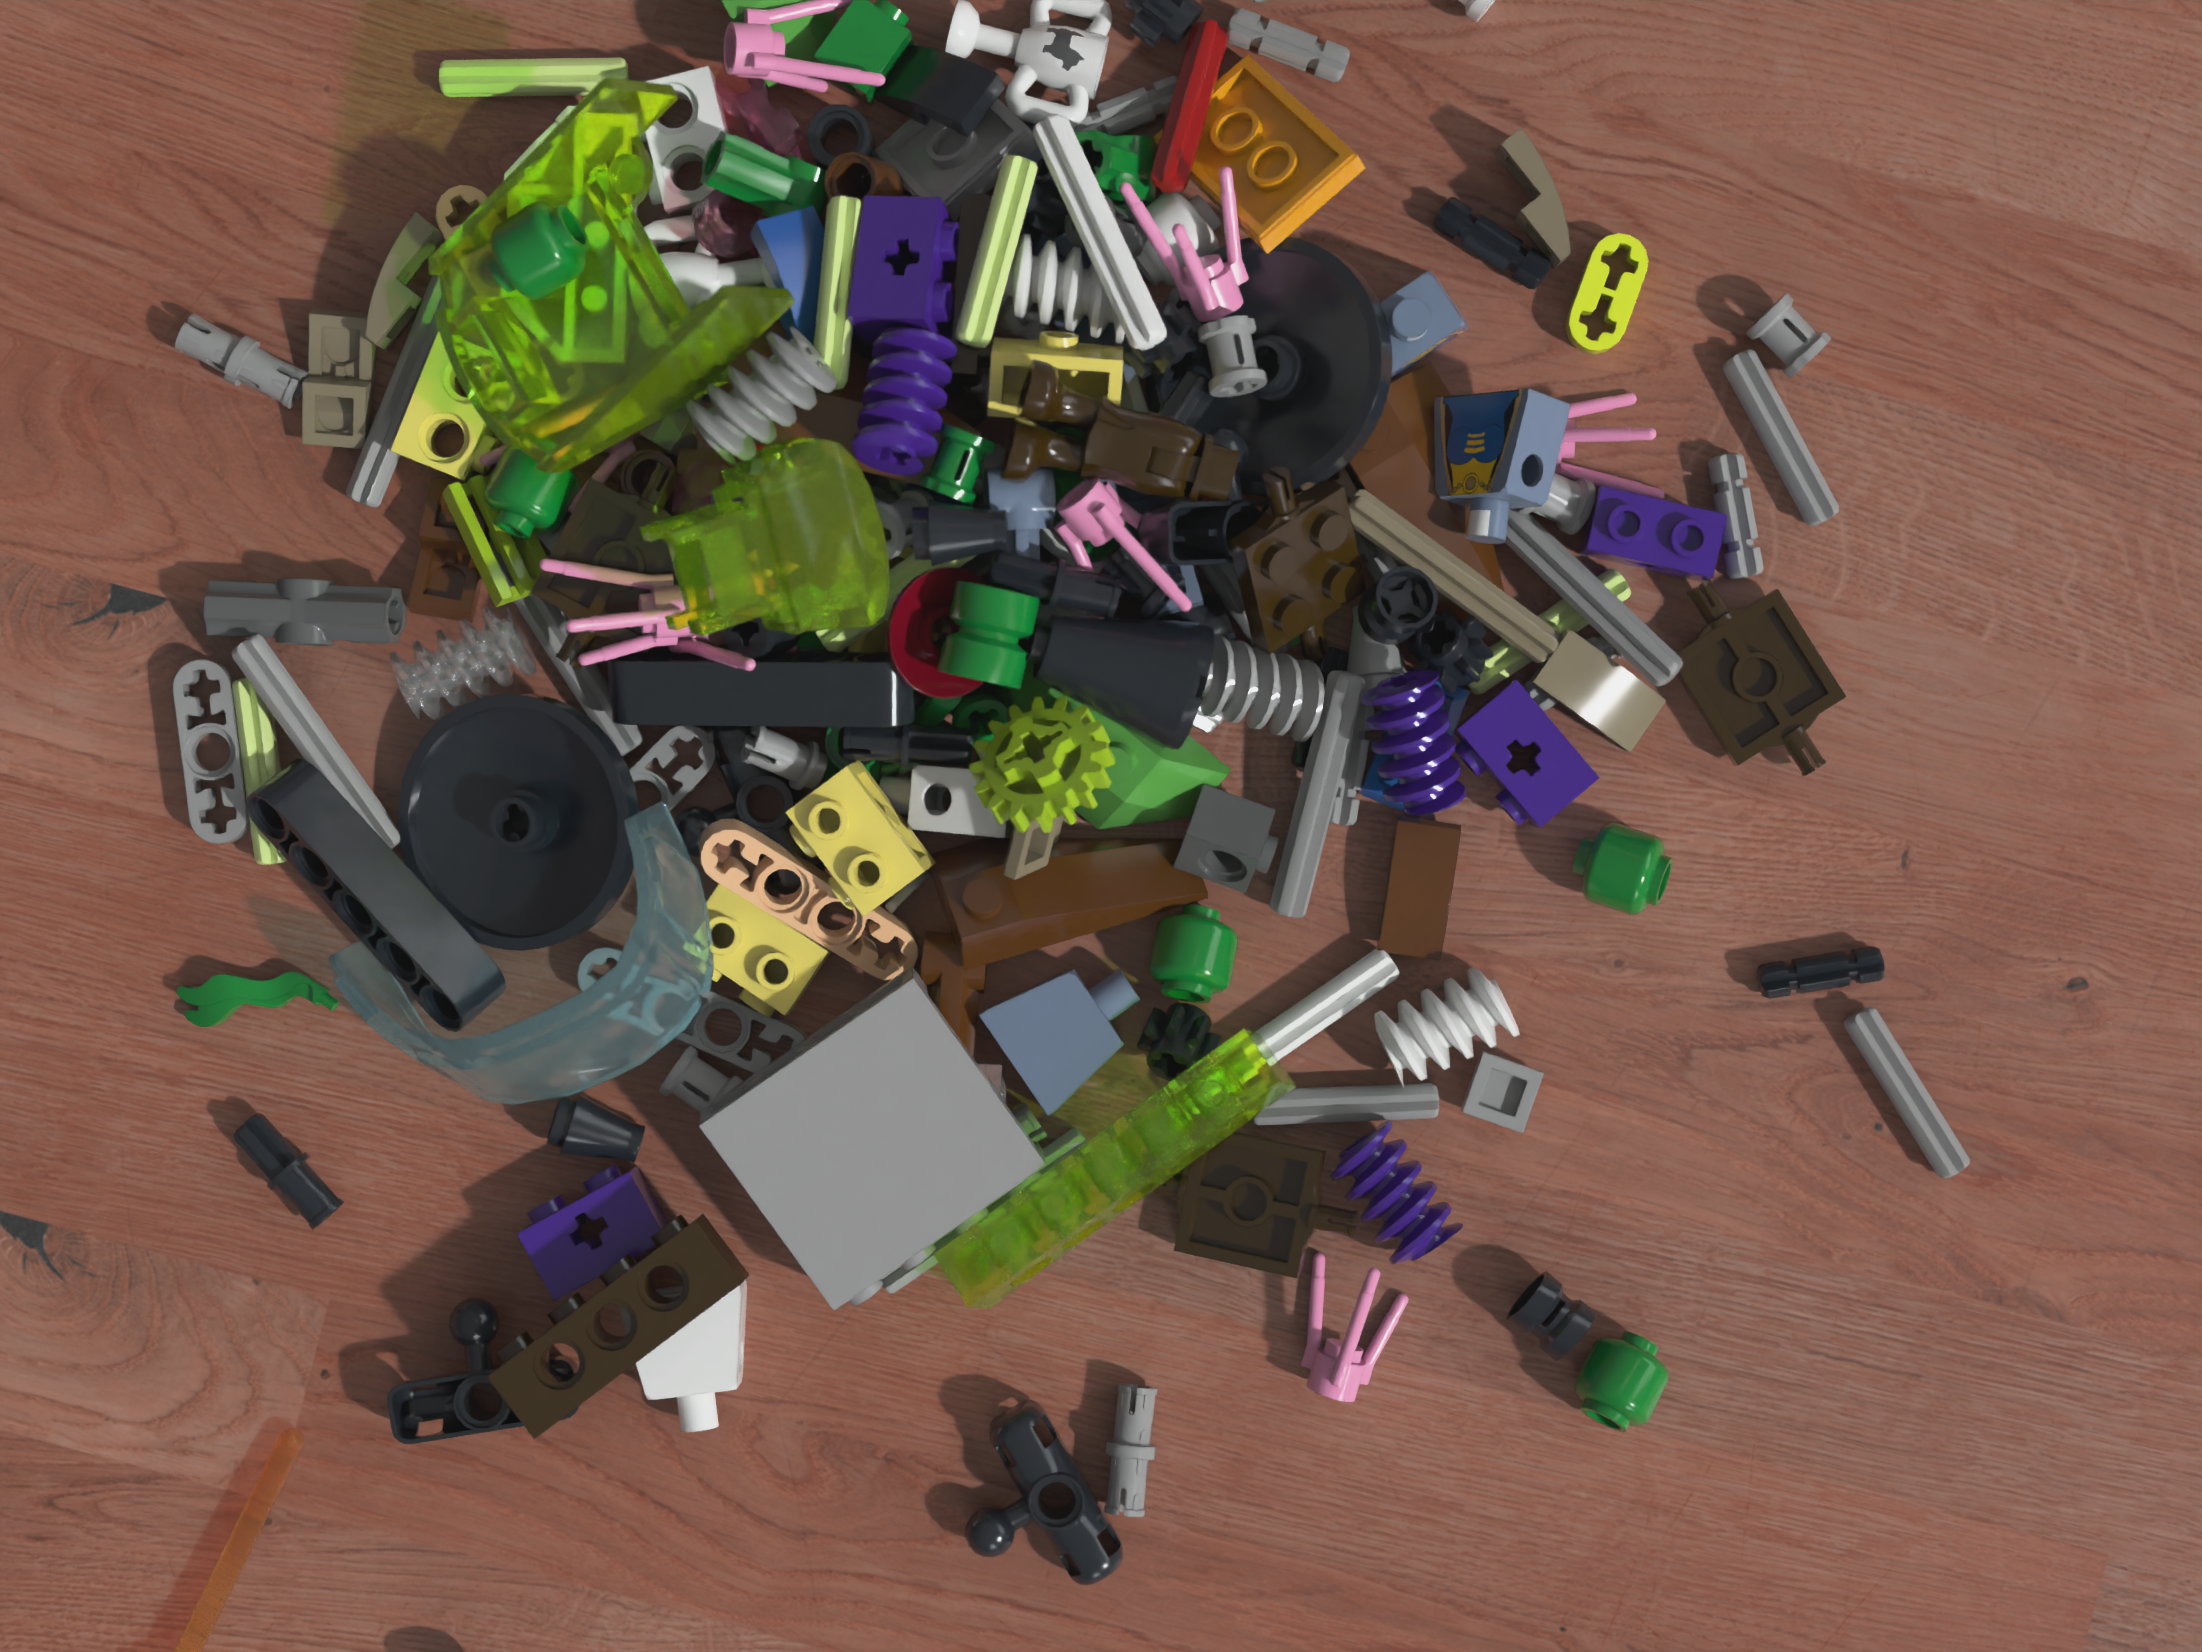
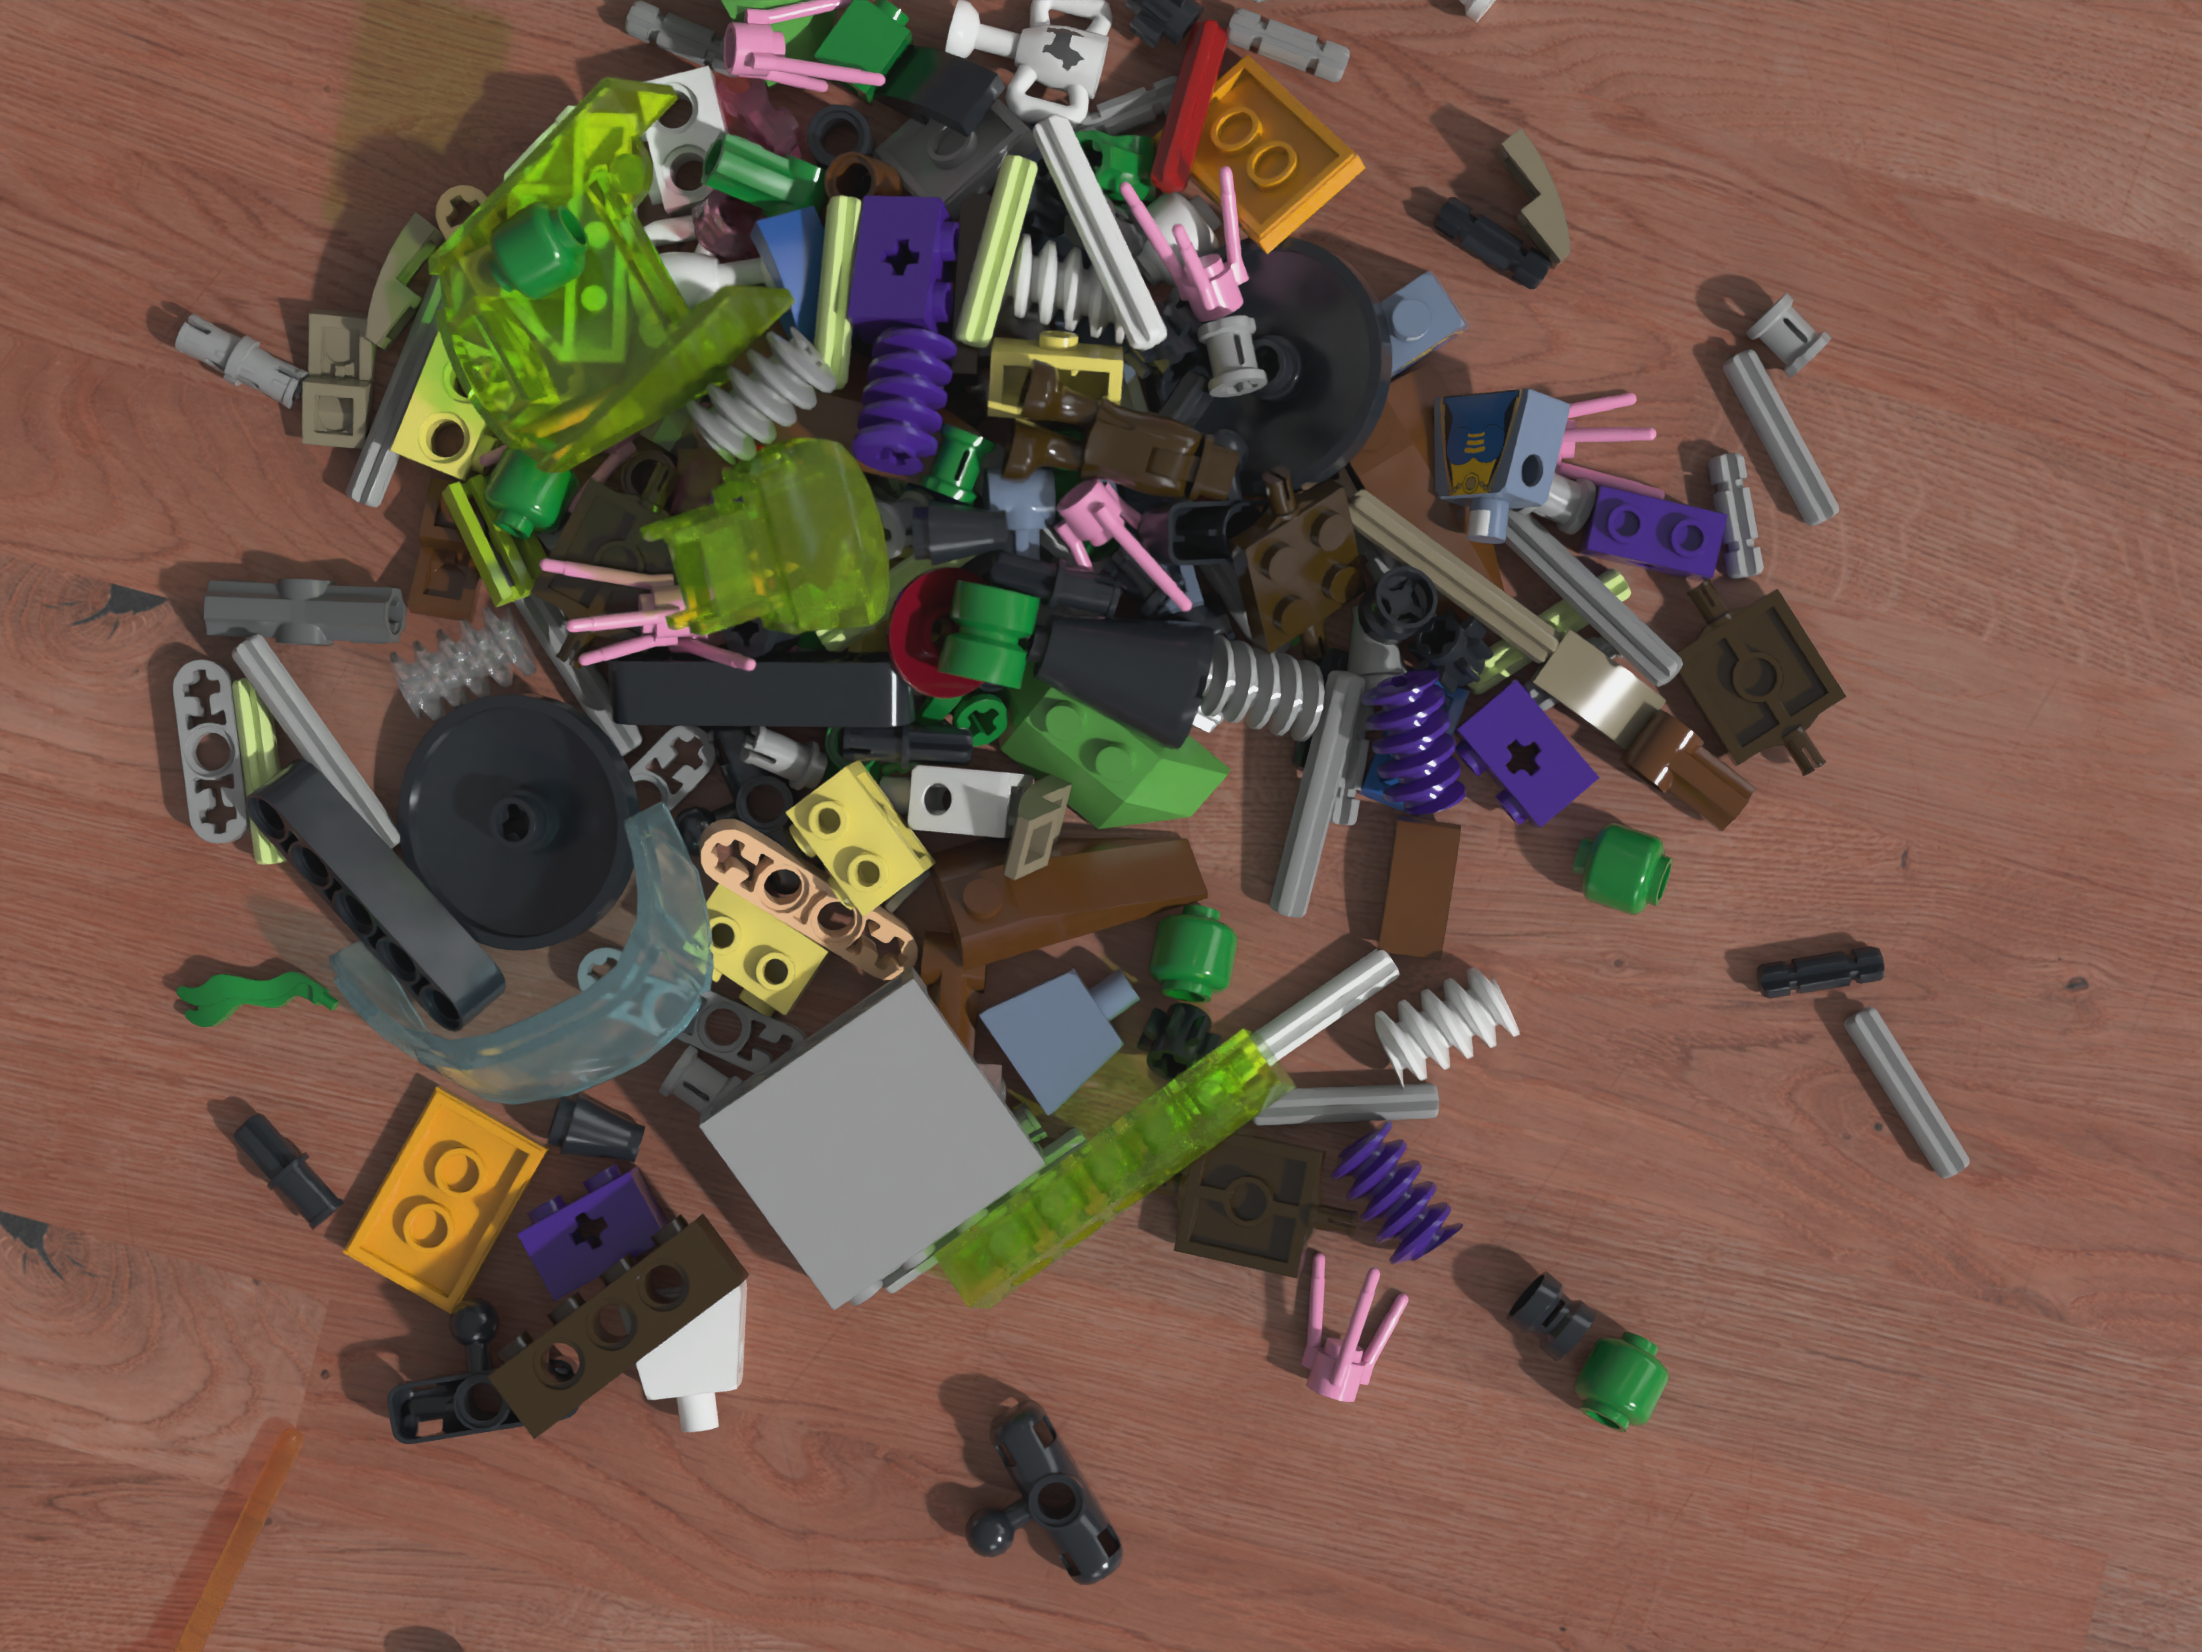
yellowish green axle [439,57,629,97] -> none
lime gear [970,696,1115,833] -> none
light grey pin [1104,1383,1158,1517] -> none
dark grey brick [1173,784,1279,893] -> none
light grey plate [1460,1050,1544,1133] -> none
neon yellow beam [1565,233,1649,354] -> none
none -> light orange tile [343,1085,550,1314]
none -> light grey axle [625,0,737,78]
none -> reddish brown piece [1620,709,1756,831]

